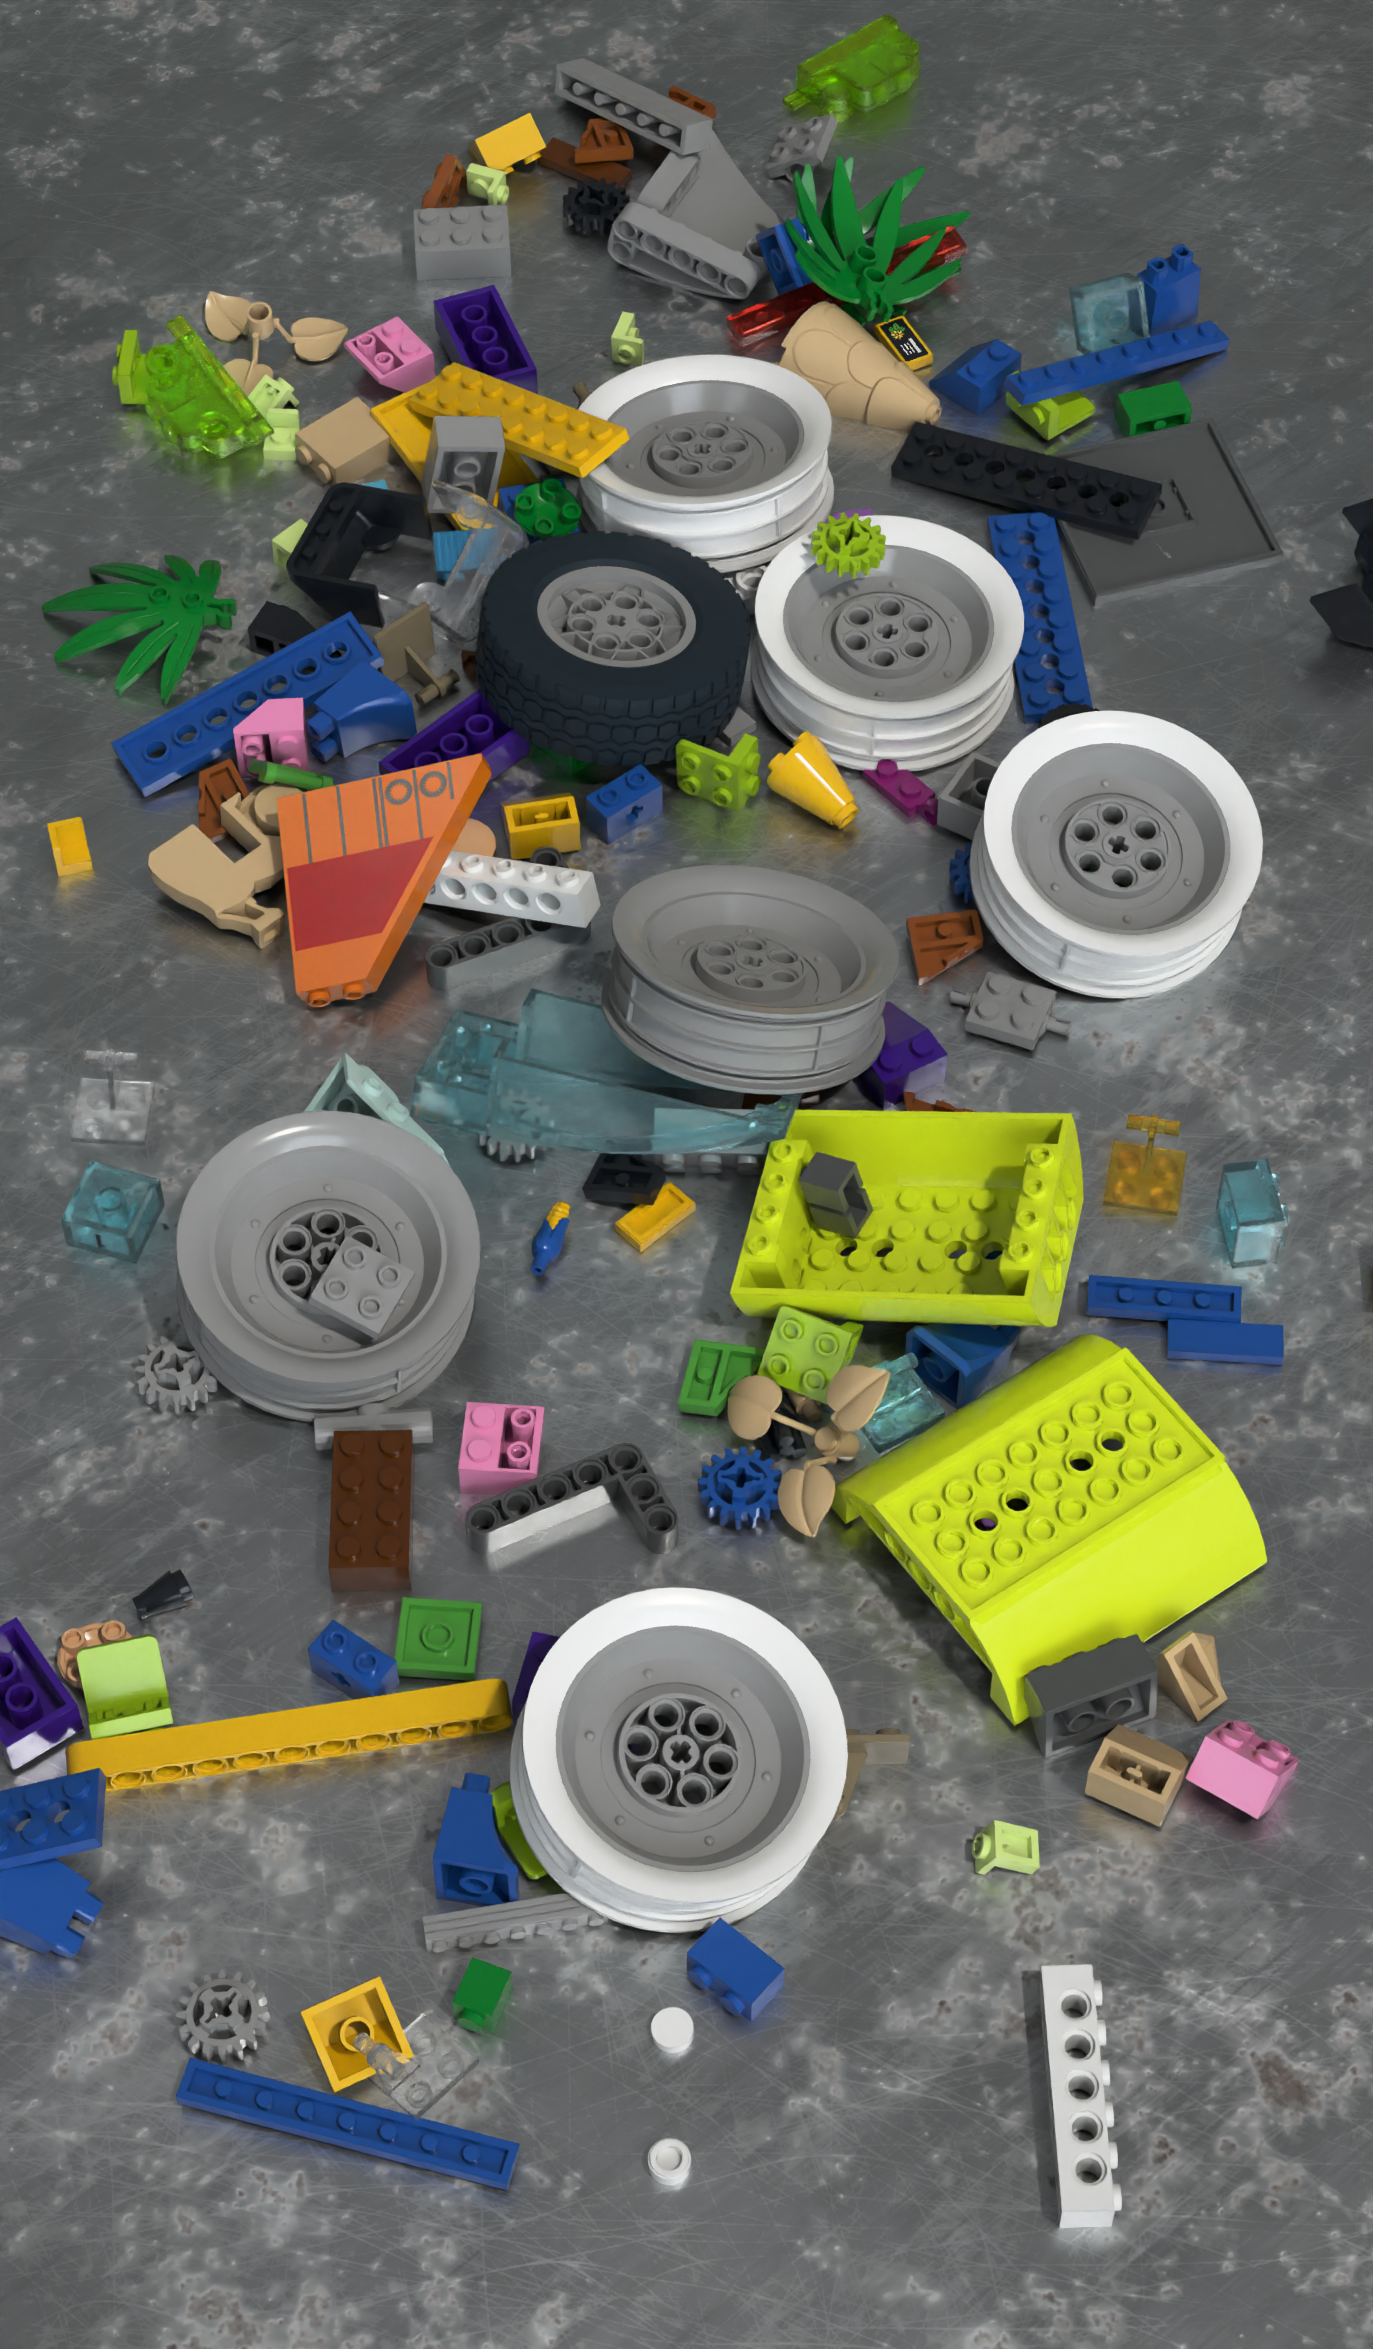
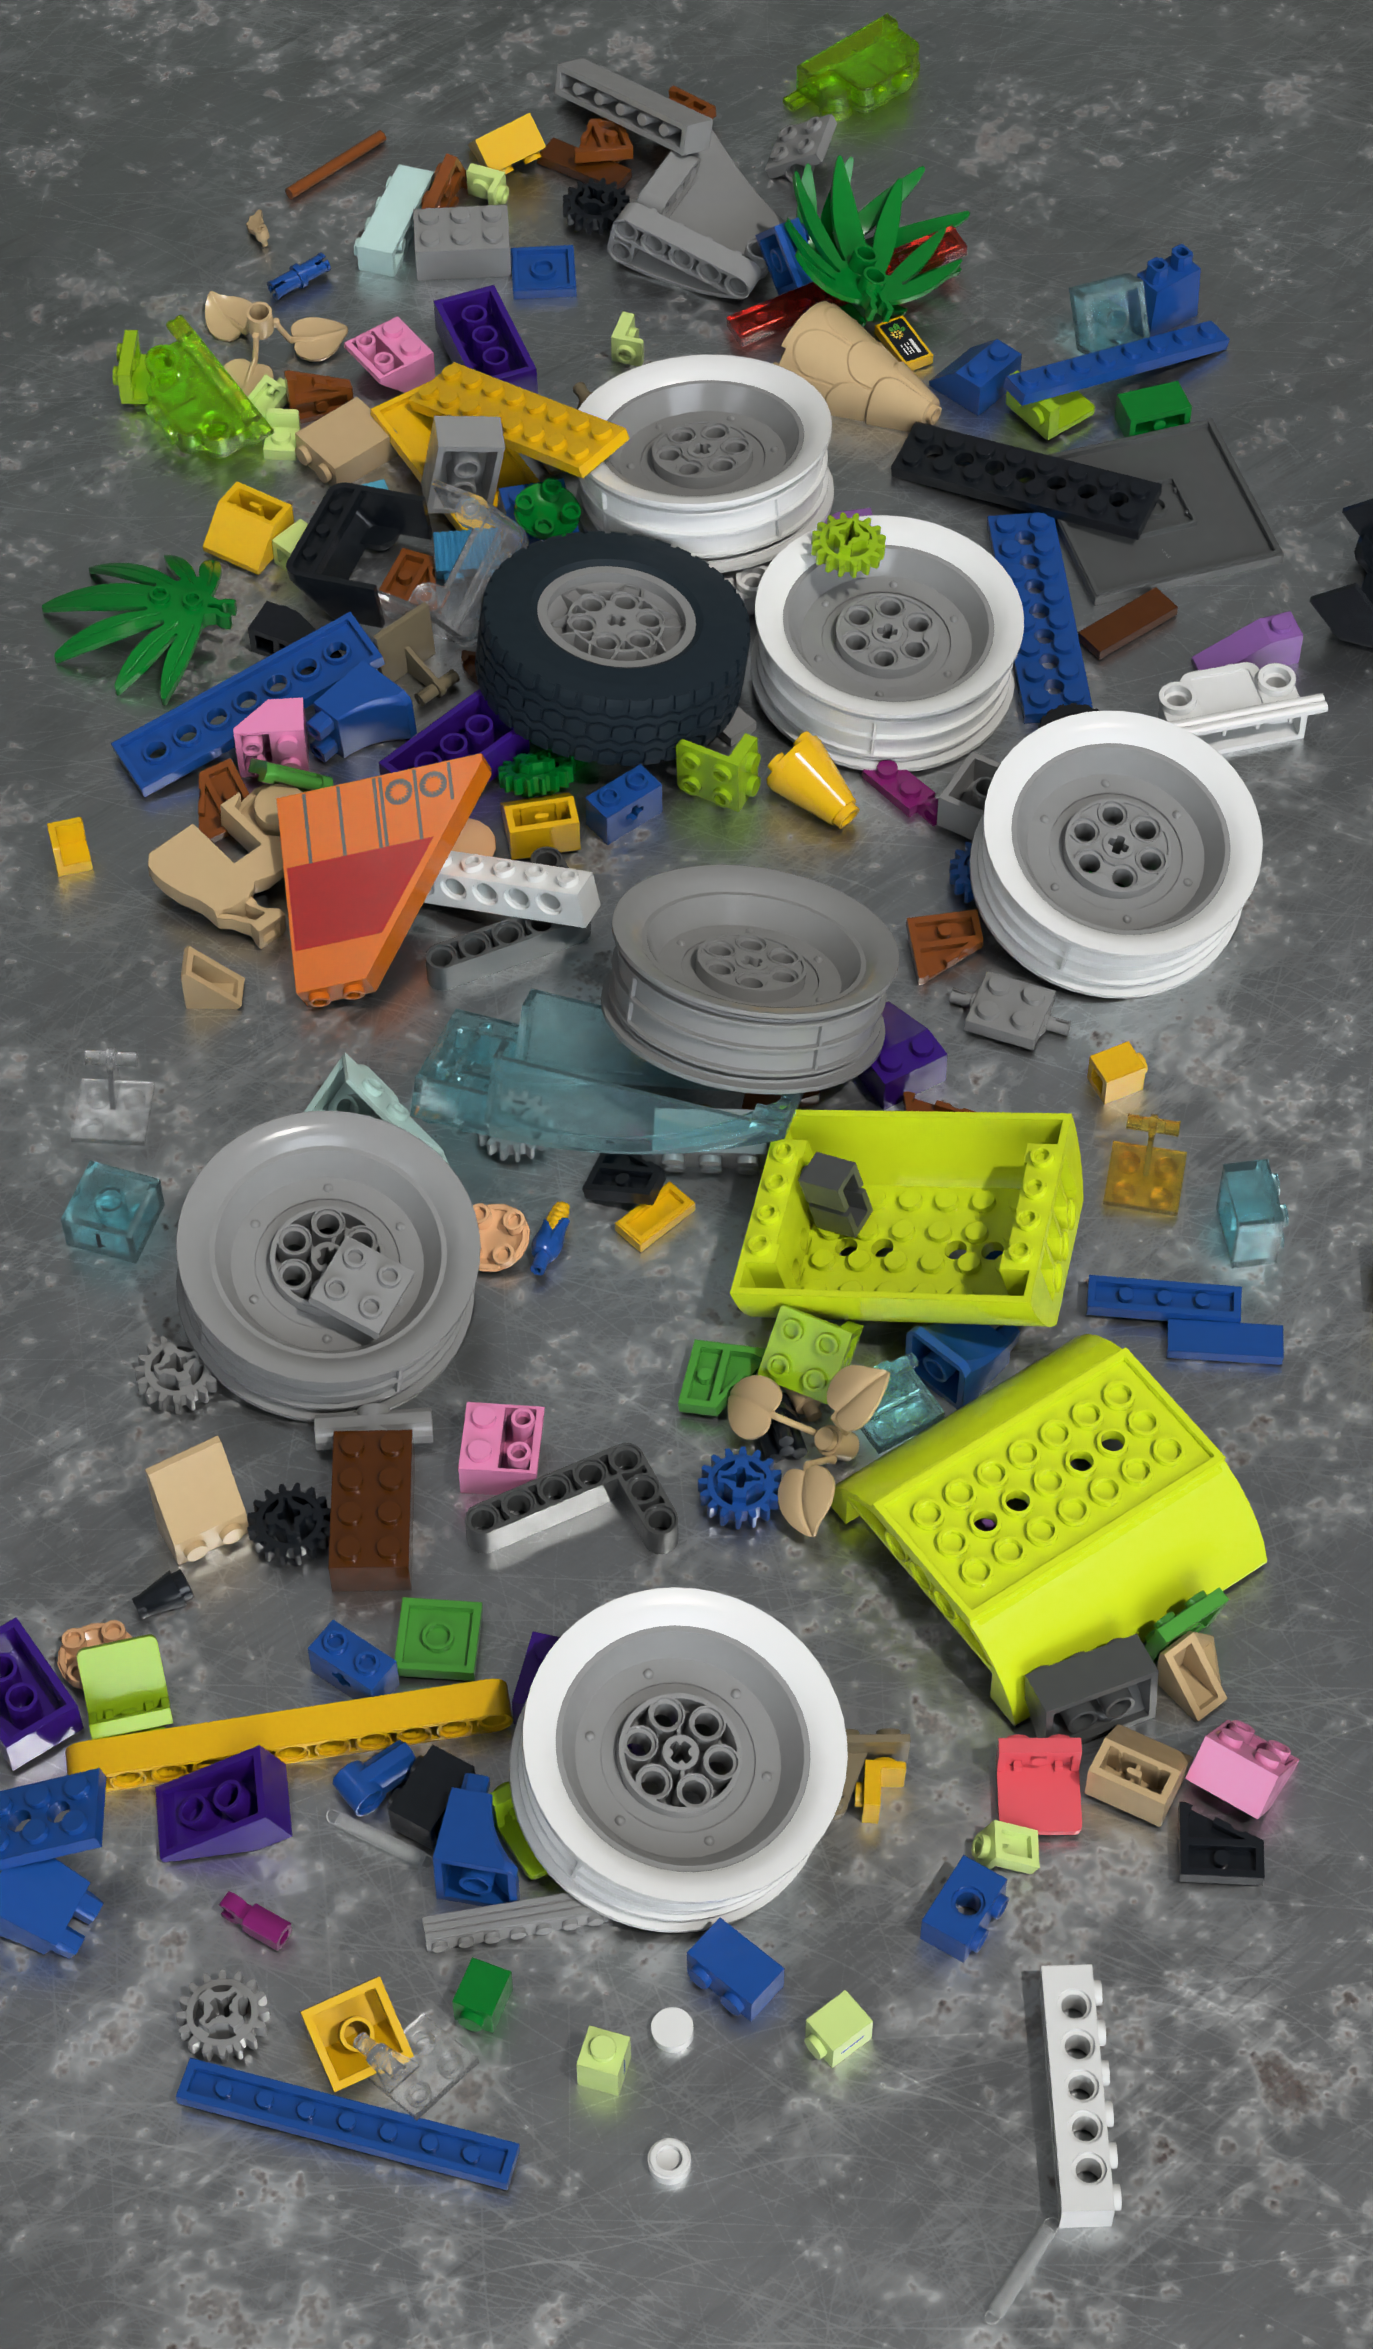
none -> tan slope [145,1435,249,1566]
none -> dark purple slope [155,1745,293,1862]
none -> tan slope [181,946,245,1009]
none -> yellow slope [203,481,294,575]
none -> magenta bar [219,1891,292,1951]
none -> tan piece [246,210,270,247]
none -> black gear [247,1483,331,1566]
none -> blue pin [267,252,331,300]
none -> dark orange wing [284,370,354,424]
none -> dark orange bar [285,130,386,200]
none -> white piece [326,1810,433,1869]
none -> blue piece [332,1739,416,1816]
none -> light aqua brick [354,164,434,277]
none -> dark orange wing [378,548,439,620]
none -> black brick [387,1744,475,1850]
none -> light nougat dish [473,1203,530,1272]
none -> green gear [498,750,574,798]
none -> blue tile [511,245,577,300]
none -> yellowish green brick [576,2025,631,2096]
none -> yellowish green brick [804,1990,873,2068]
none -> yellow bracket [854,1757,906,1824]
none -> blue brick [920,1855,1010,1963]
none -> white piece [984,2217,1060,2325]
none -> coral bracket [996,1734,1082,1835]
none -> reddish brown tile [1078,587,1178,660]
none -> yellow brick [1087,1041,1148,1105]
none -> bright green plate [1144,1587,1229,1663]
none -> white brick [1158,662,1328,754]
none -> black wing [1178,1802,1265,1886]
none -> medium lavender slope [1191,611,1303,670]

